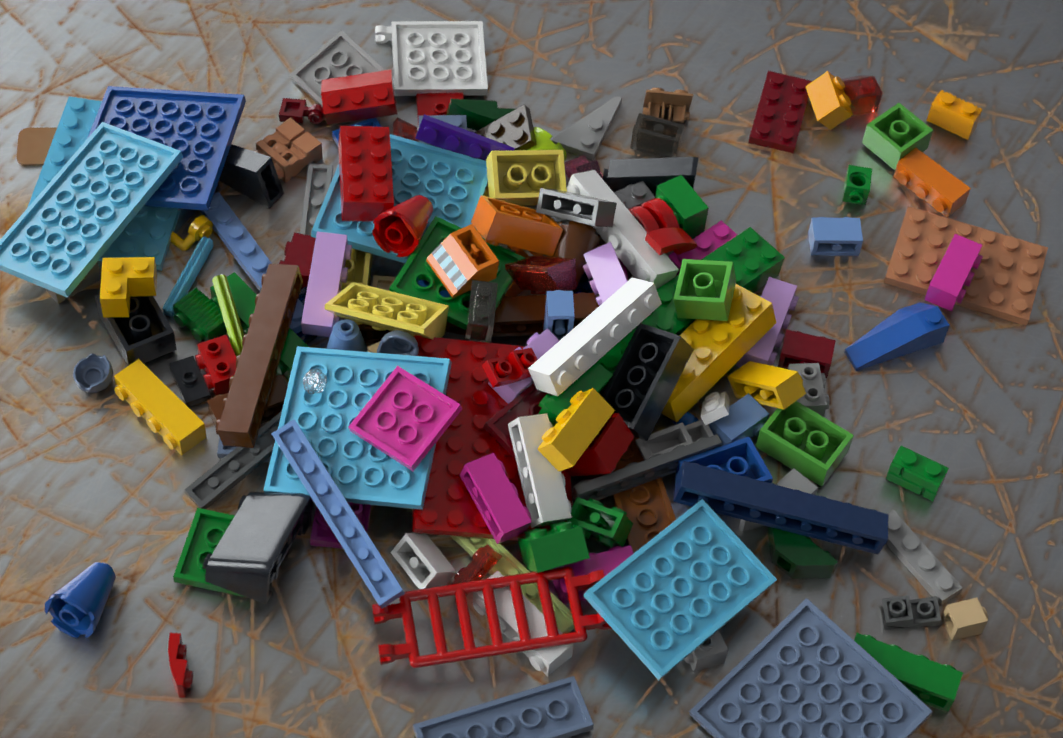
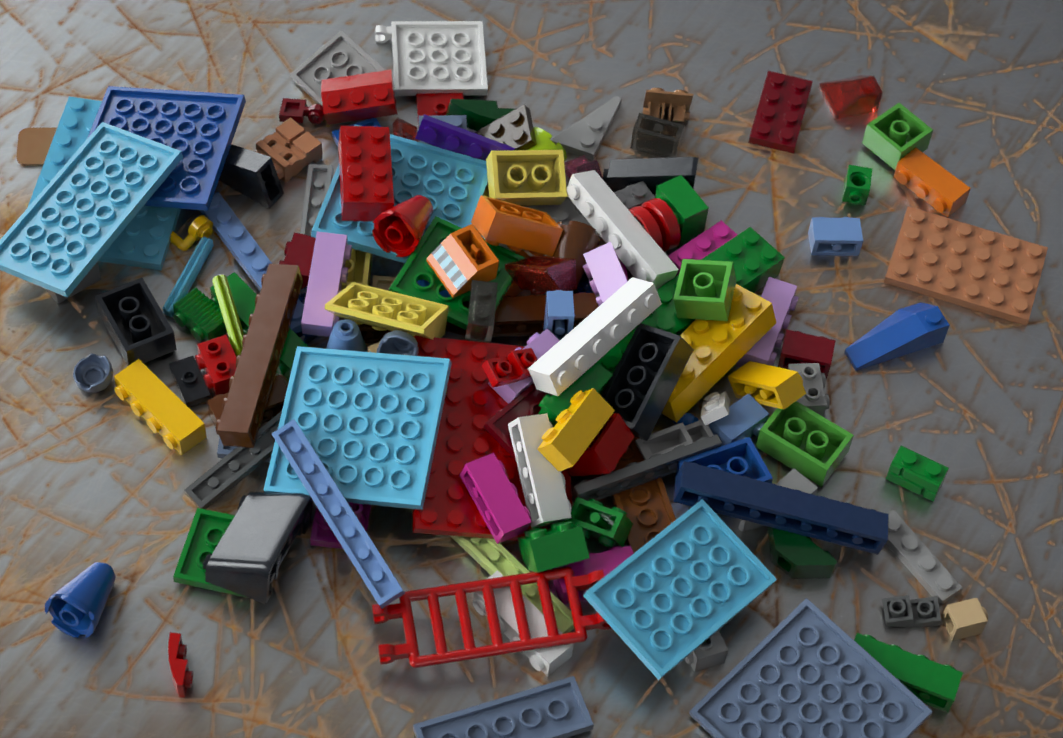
yellow brick [100,257,157,318] -> none
clear plate [303,369,327,394] -> none
dark pink plate [348,366,462,471] -> none
white brick [391,533,457,589] -> none
clear red plate [450,544,502,596] -> none
dark grey brick [536,188,617,227] -> none
red slope [645,227,698,255] -> none
light orange brick [805,71,853,130] -> none
dark pink brick [924,234,983,311] -> none
light orange brick [926,90,982,140] -> none

